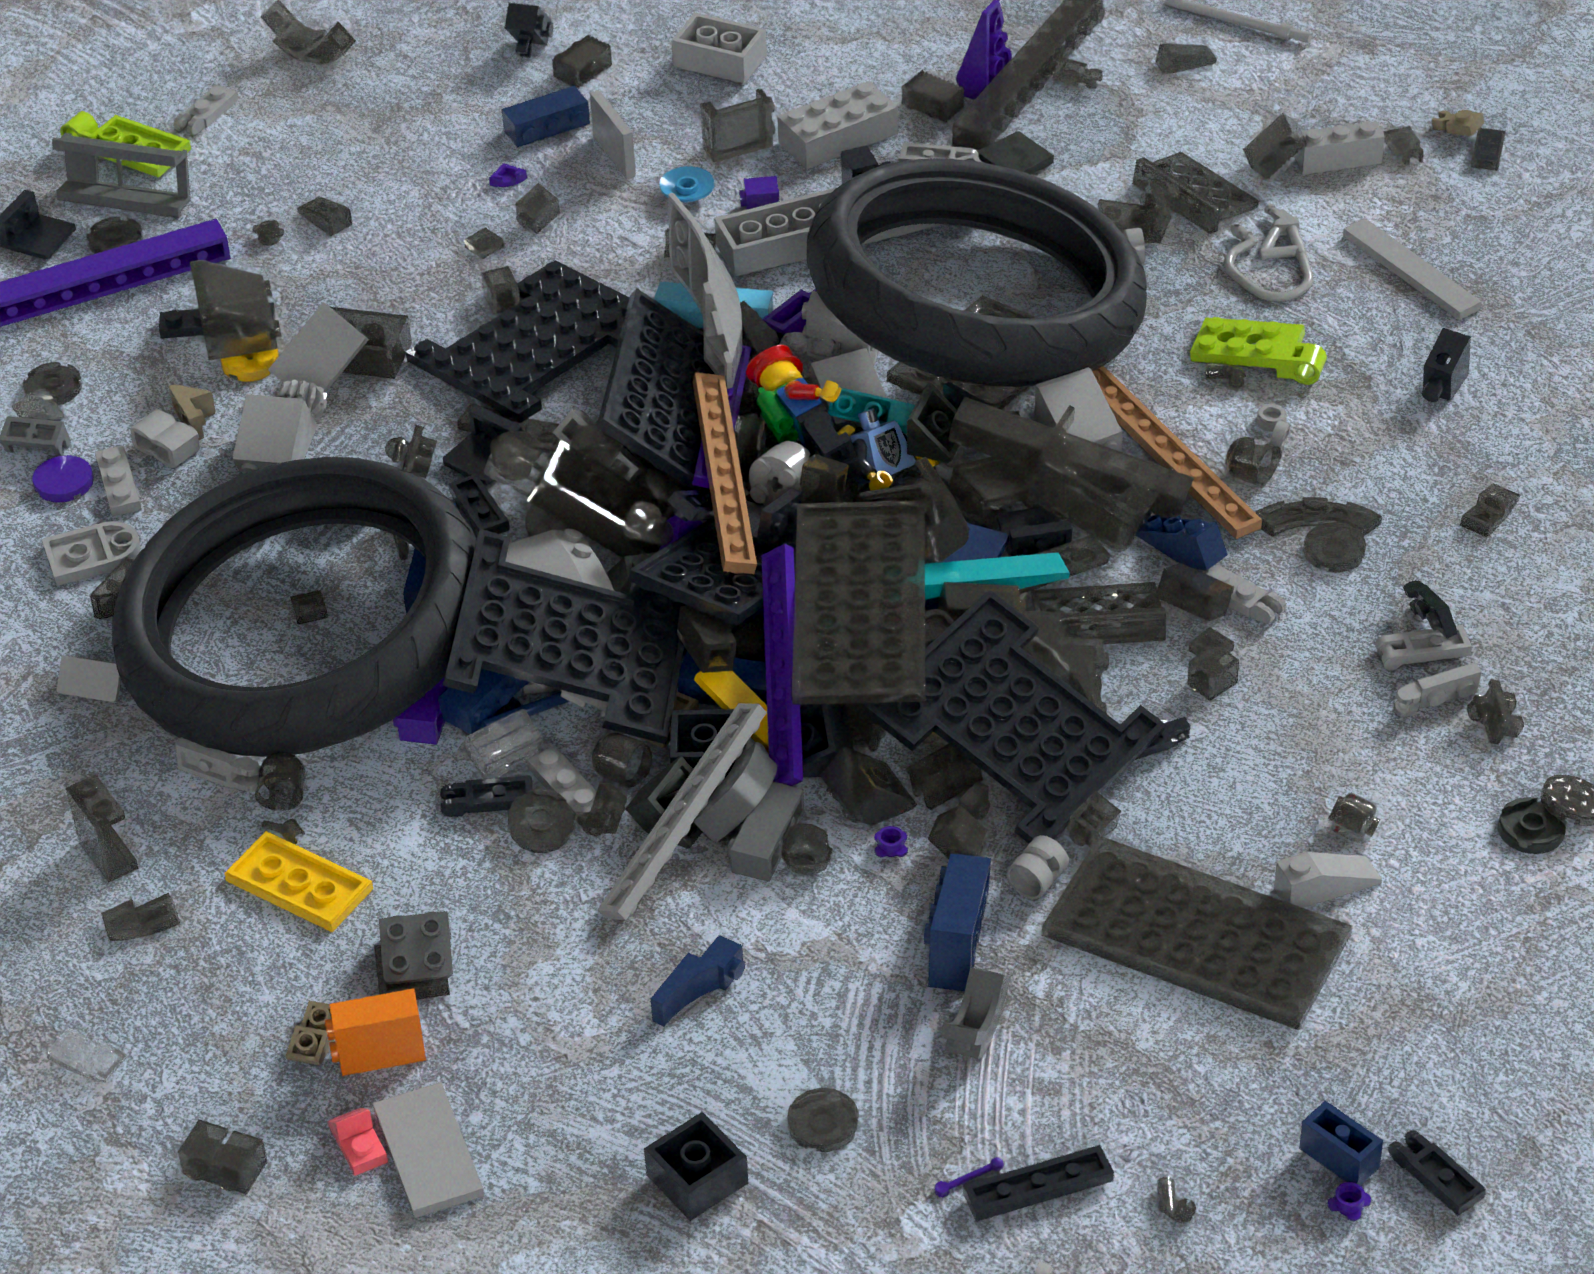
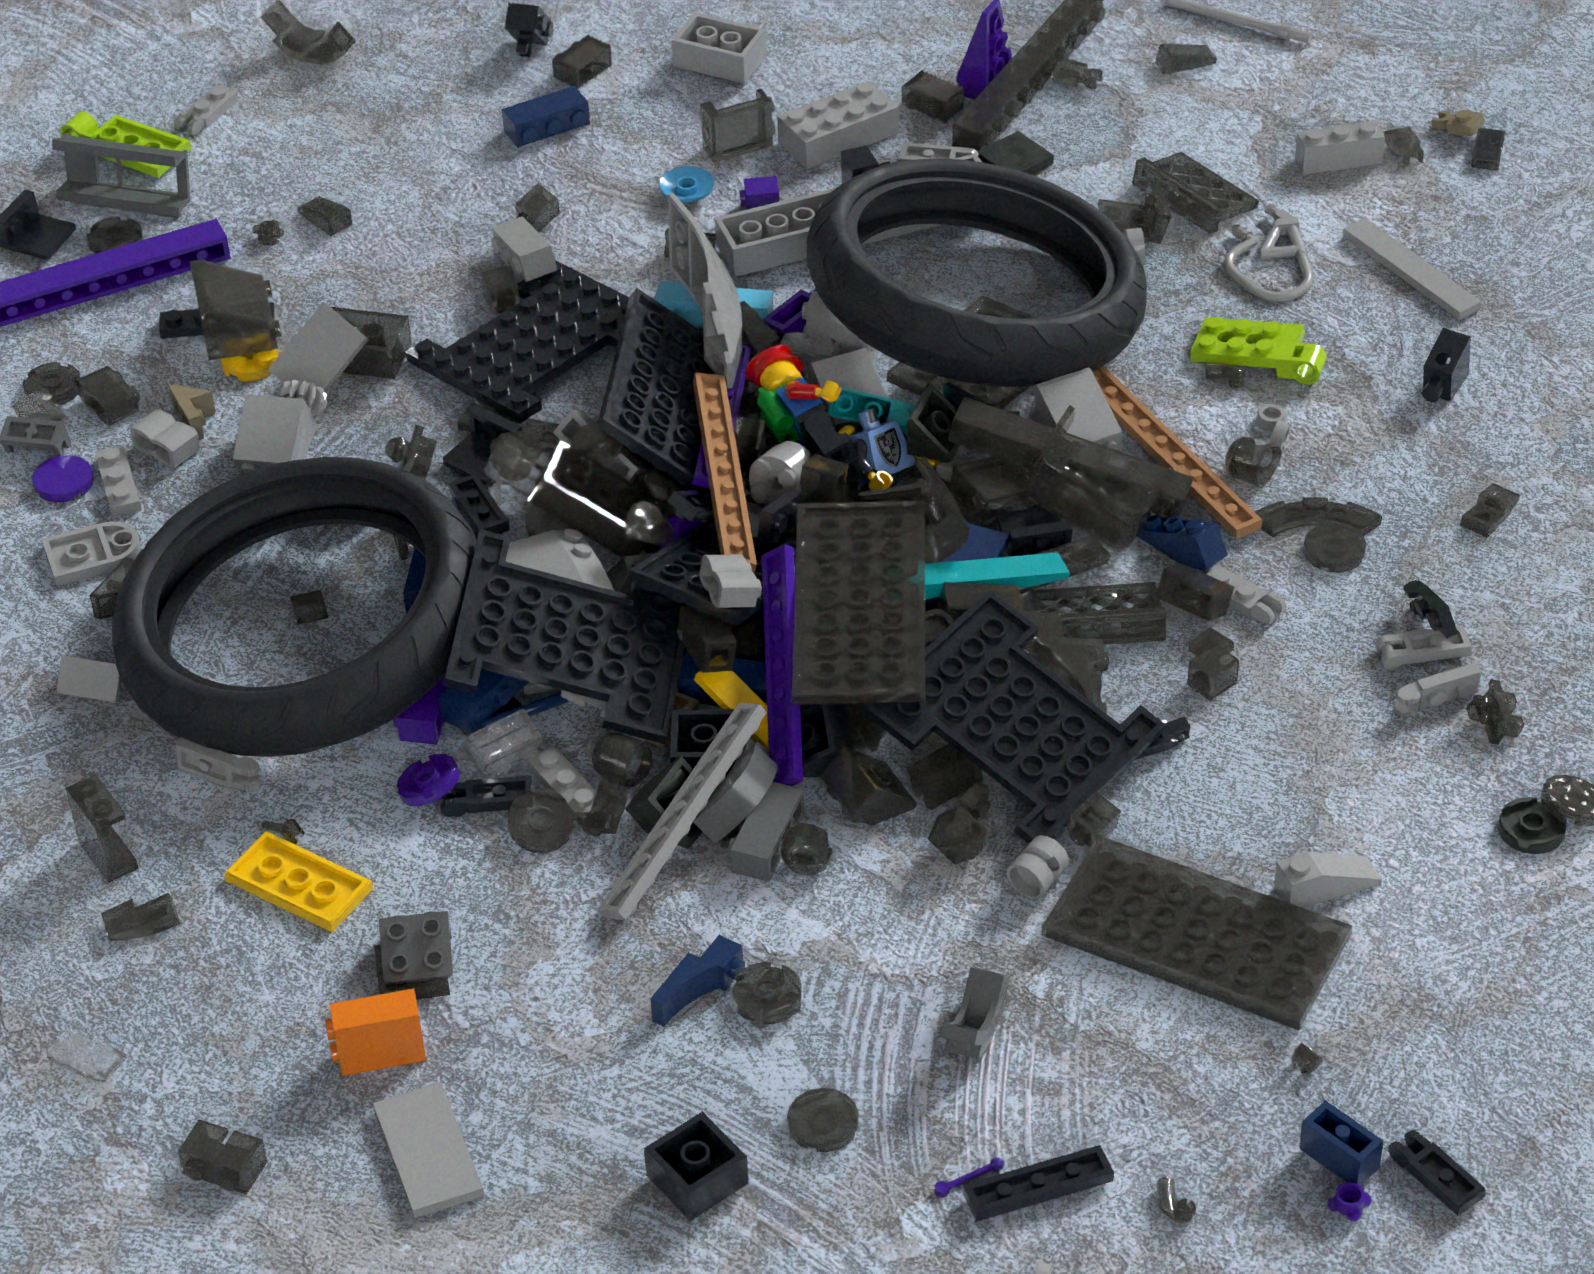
clear smoke helmet [255,752,306,811] -> none
dark tan slope [285,1000,334,1065] -> none
coral slope [327,1108,388,1176] -> none
clear smoke tile [464,227,504,259] -> none
dark purple tile [489,163,527,187] -> none
light grey tile [590,90,636,179] -> none
dark purple plate [874,826,908,857] -> none
dark blue wedge [924,853,991,991] -> none
clear smoke brick [1243,113,1307,179] -> none
clear smoke head [1328,792,1381,842] -> none
none -> clear smoke brick [76,366,140,425]
none -> dark purple tile [396,754,461,806]
none -> light grey brick [491,217,557,282]
none -> light grey brick [700,554,762,608]
none -> clear smoke plate [732,962,802,1028]
none -> clear smoke hinge [1291,1042,1323,1074]

